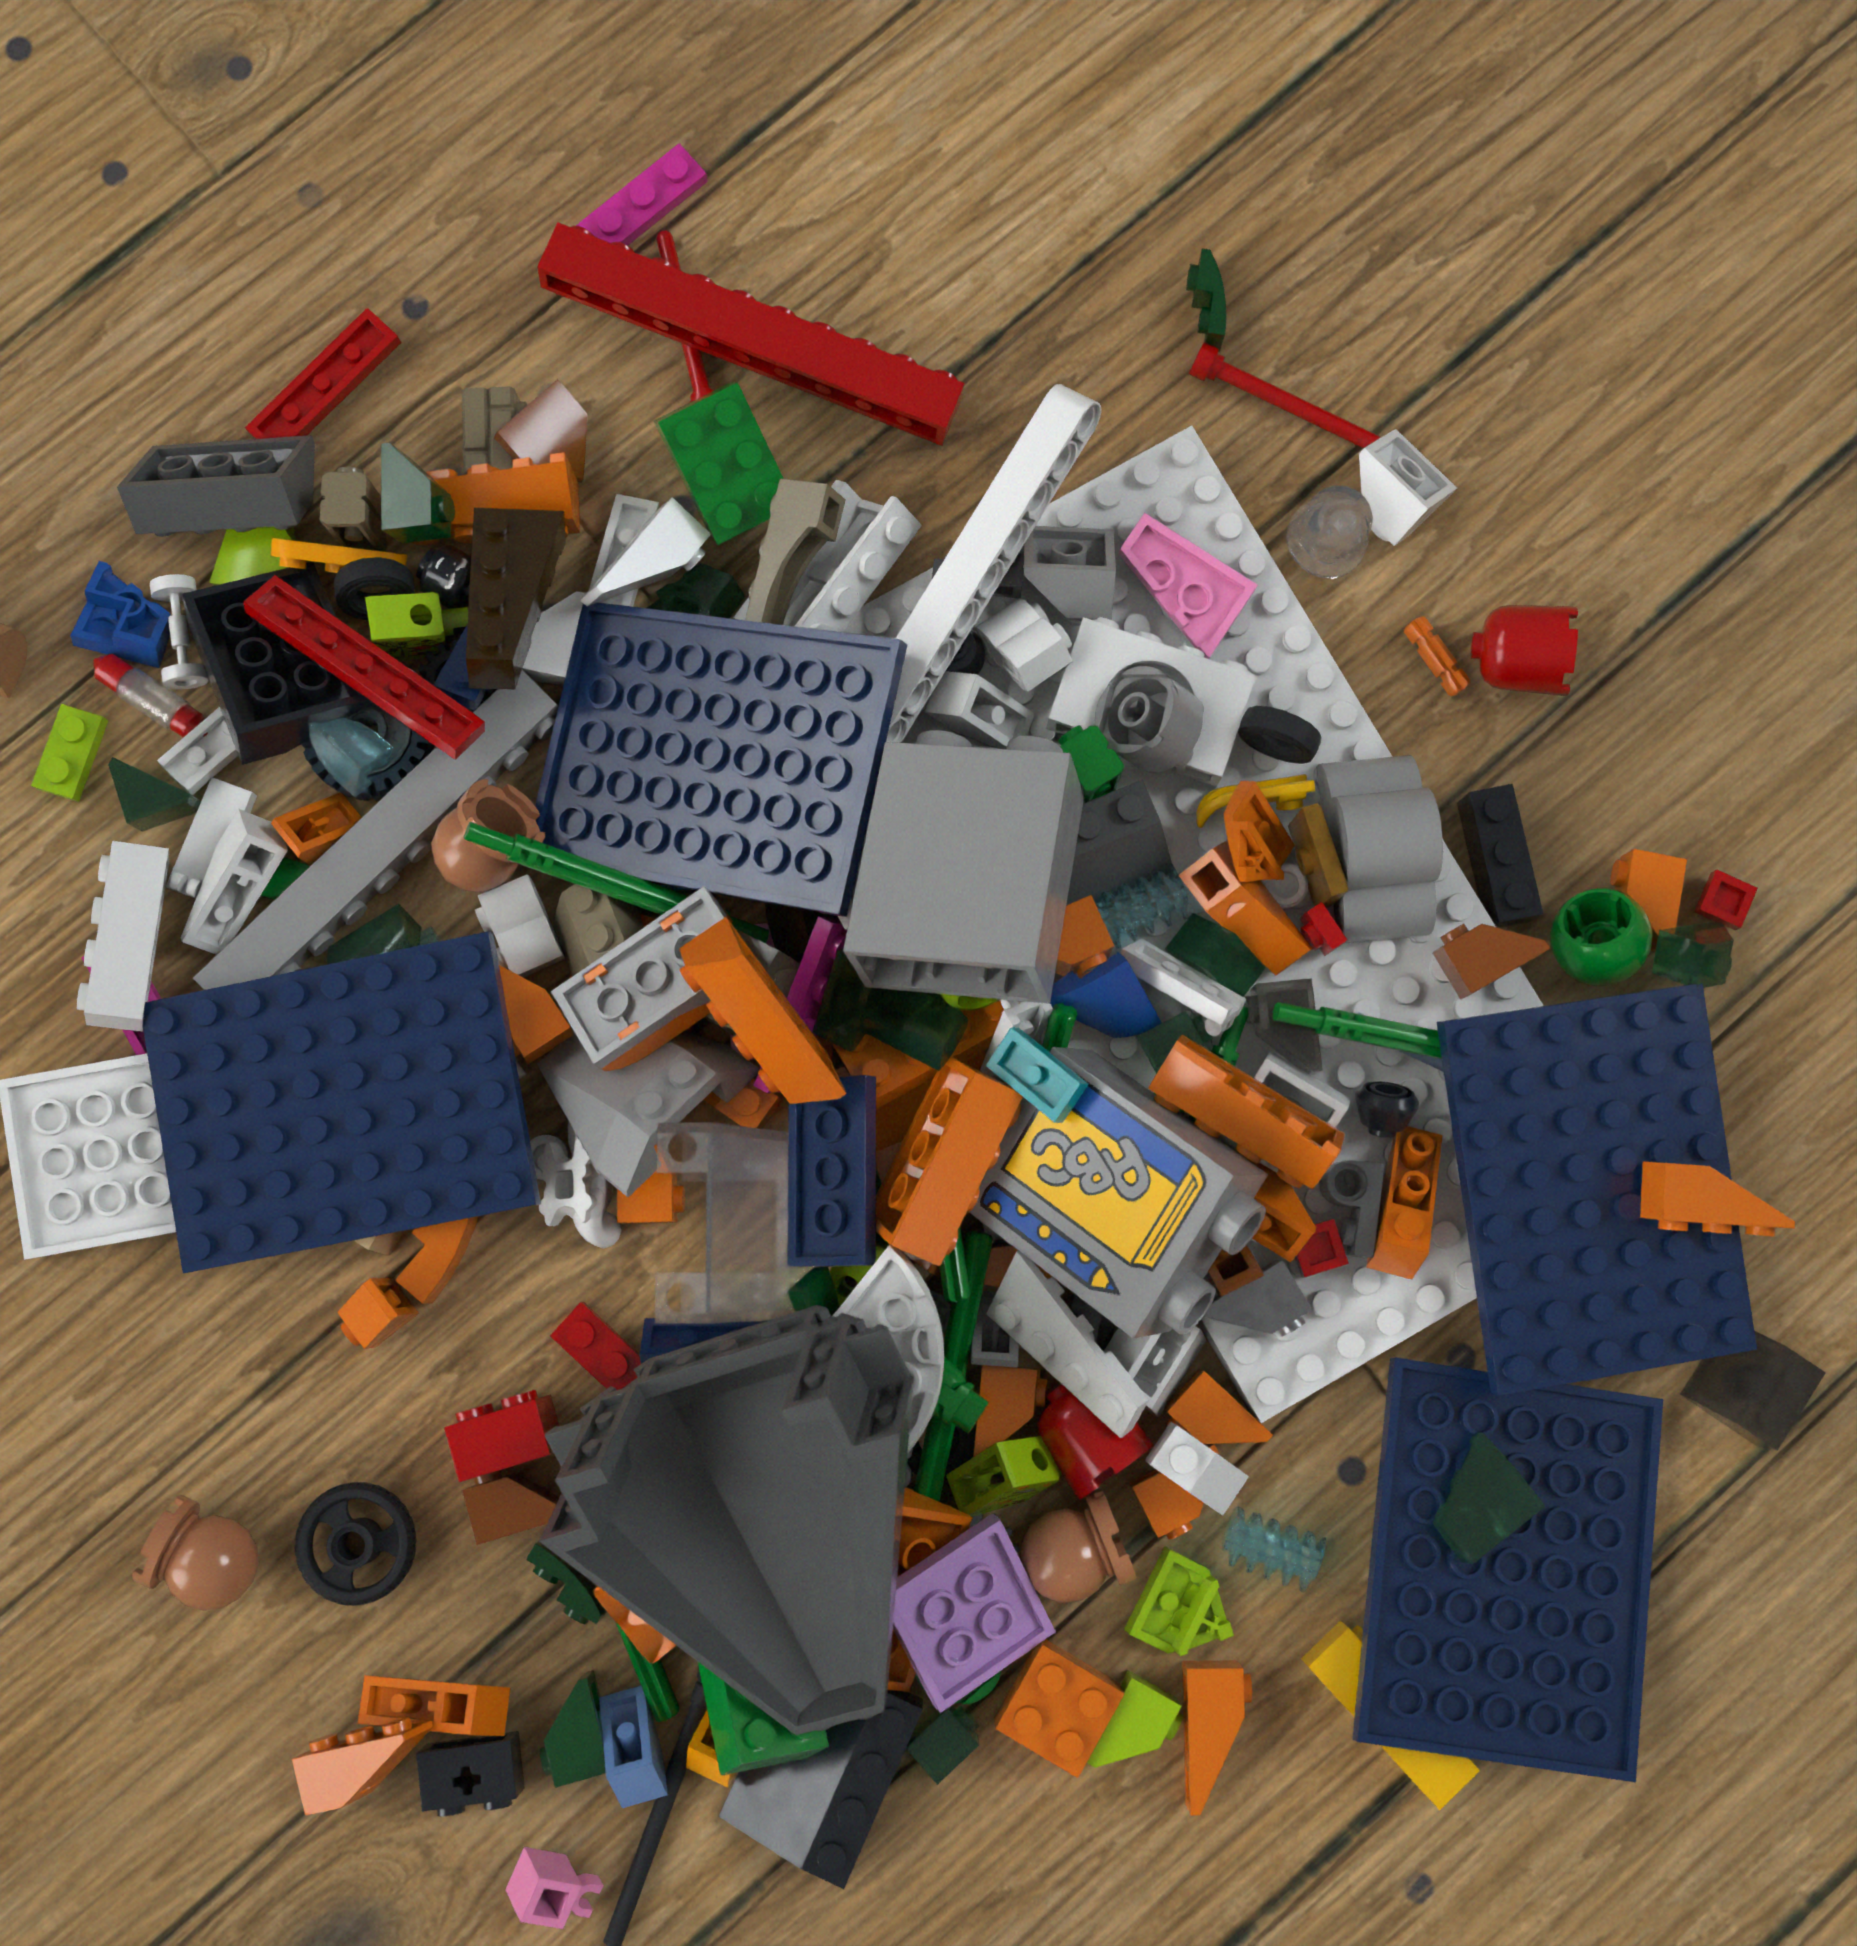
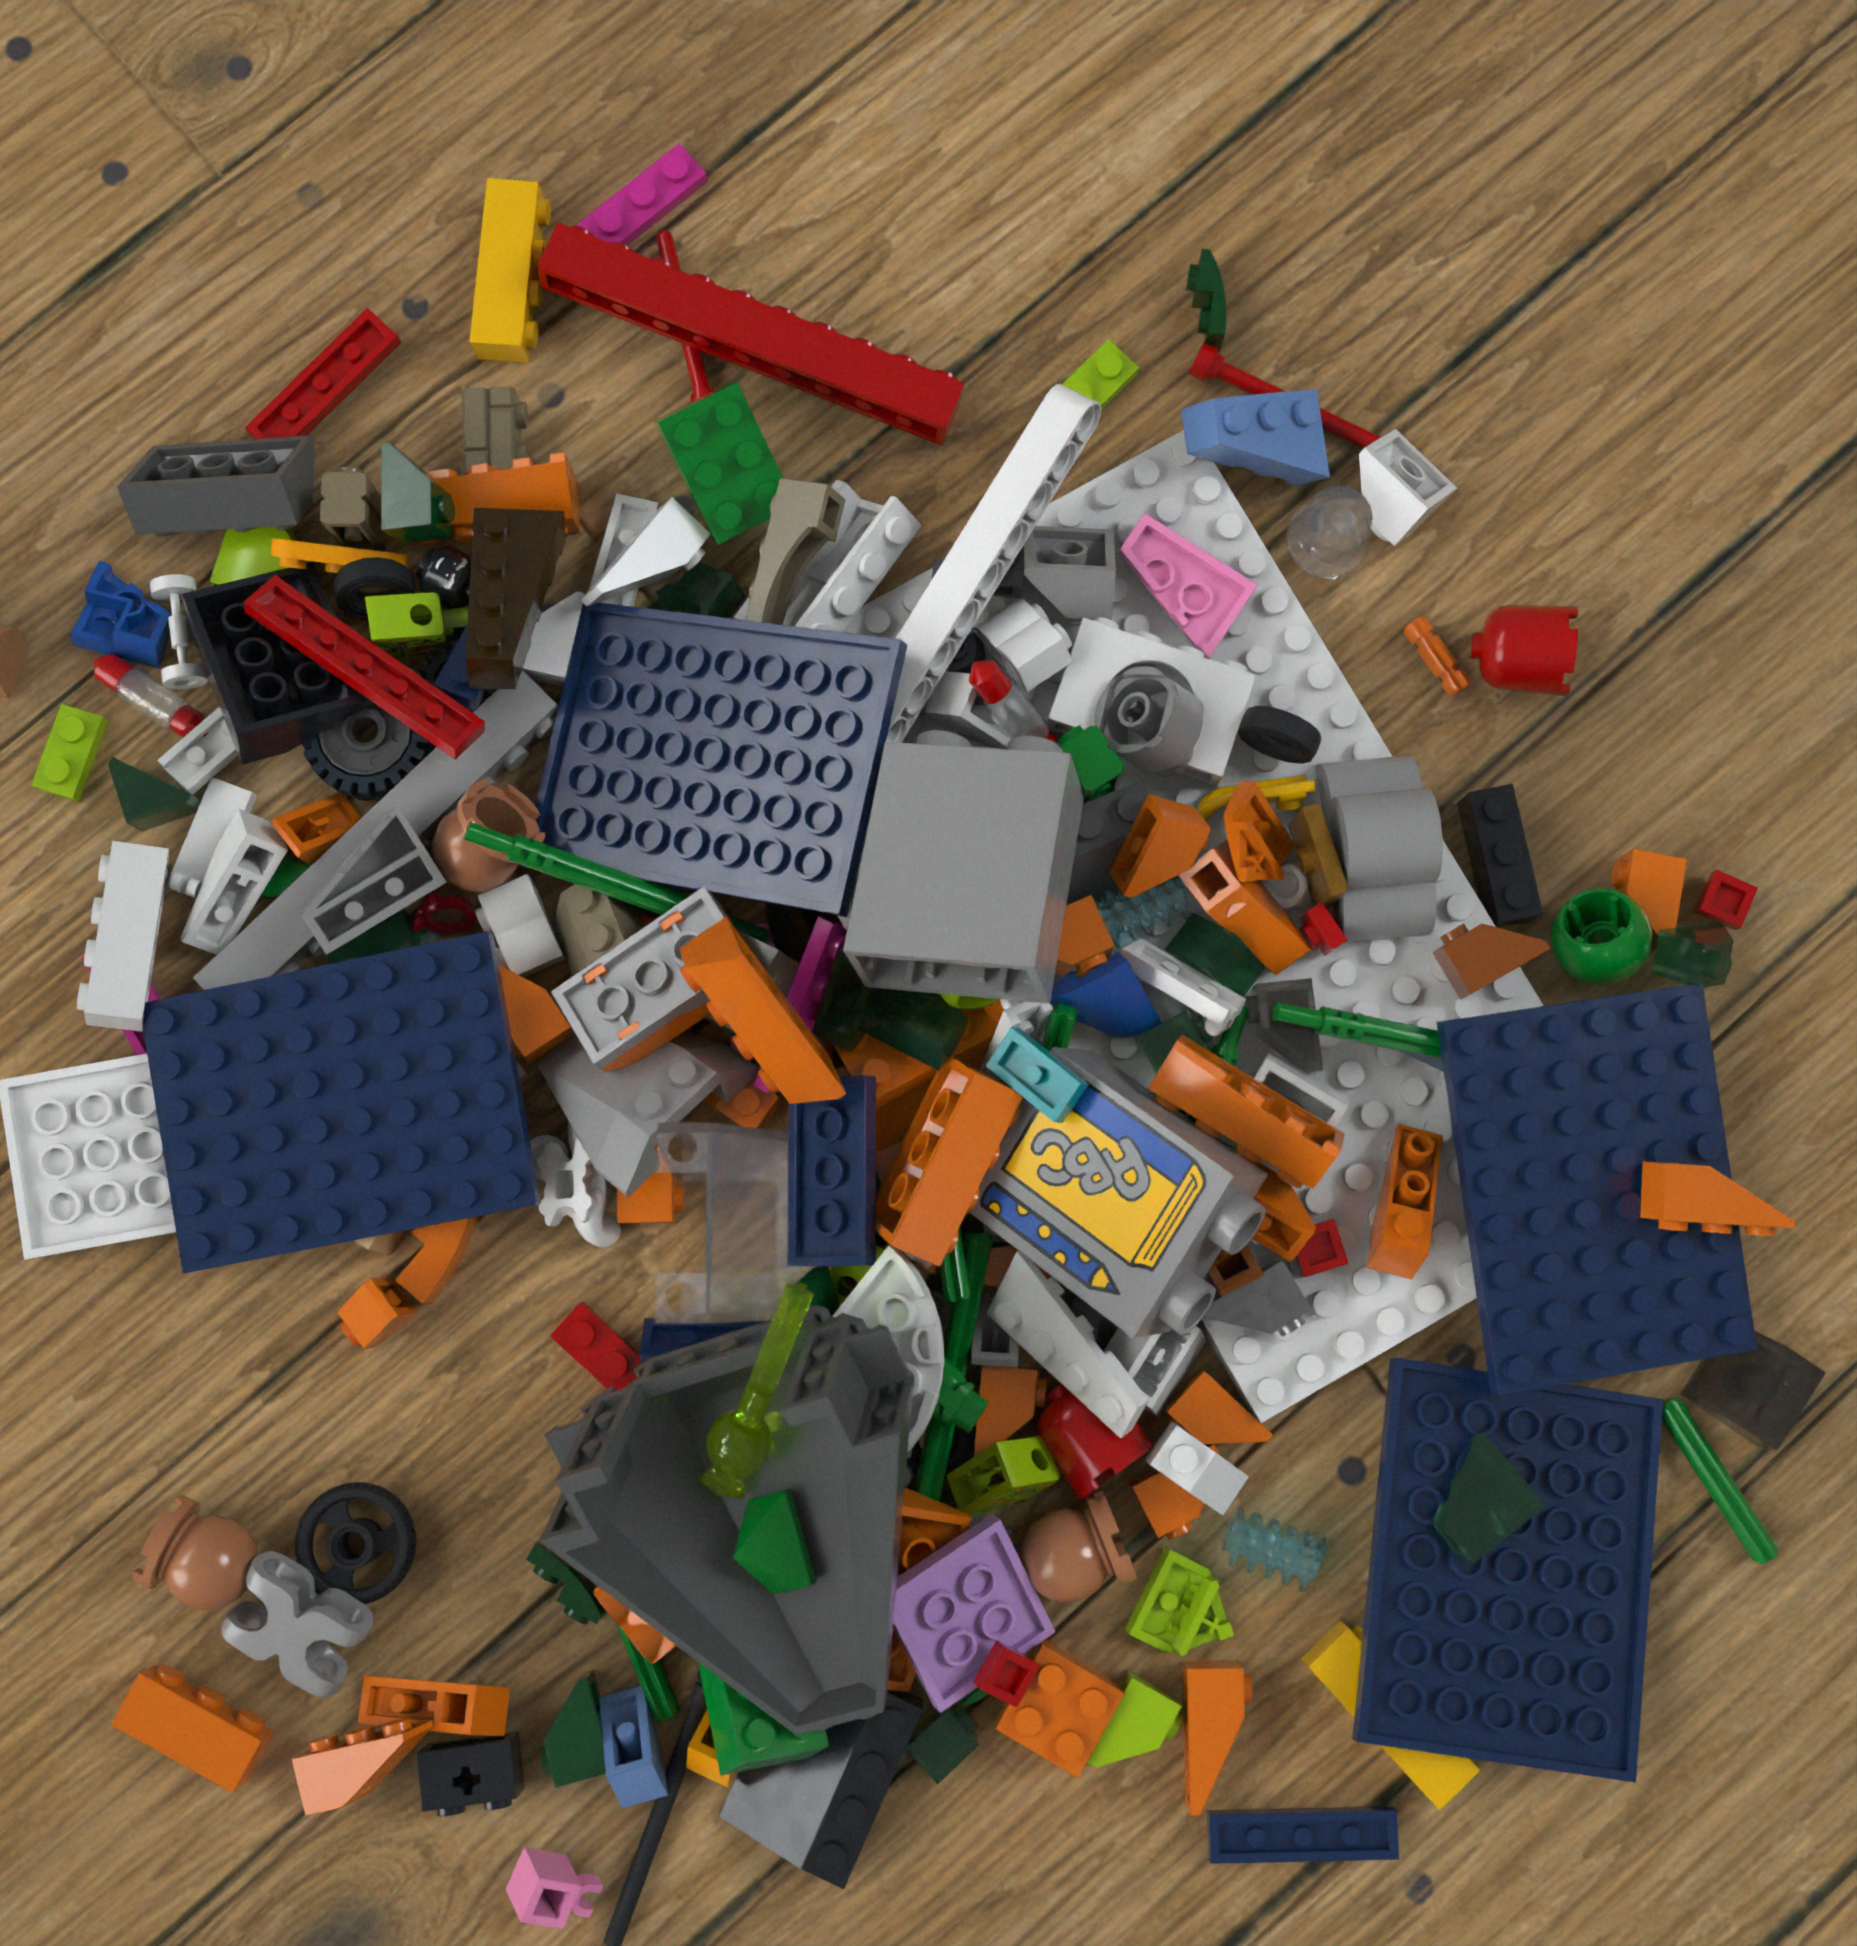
clear light blue brick [309,718,393,797] -> none
red brick [444,1389,559,1482] -> none
dark orange slope [462,1470,560,1545] -> none
slope [494,379,587,483] -> none
dark grey plate [1319,1160,1385,1258] -> none
black cone [1355,1081,1419,1138] -> none
none -> orange brick [111,1665,275,1793]
none -> light grey piece [221,1551,373,1697]
none -> light grey wedge [301,803,446,955]
none -> dark red piece [410,891,476,935]
none -> yellow brick [469,178,551,363]
none -> clear neon green piece [699,1282,813,1499]
none -> green slope [733,1488,816,1594]
none -> piece [969,660,1058,744]
none -> red plate [973,1640,1041,1708]
none -> lime plate [1062,339,1139,410]
none -> orange slope [1109,794,1211,898]
none -> medium blue wedge [1181,389,1330,487]
none -> dark blue plate [1207,1806,1399,1864]
none -> green axle [1662,1397,1778,1564]

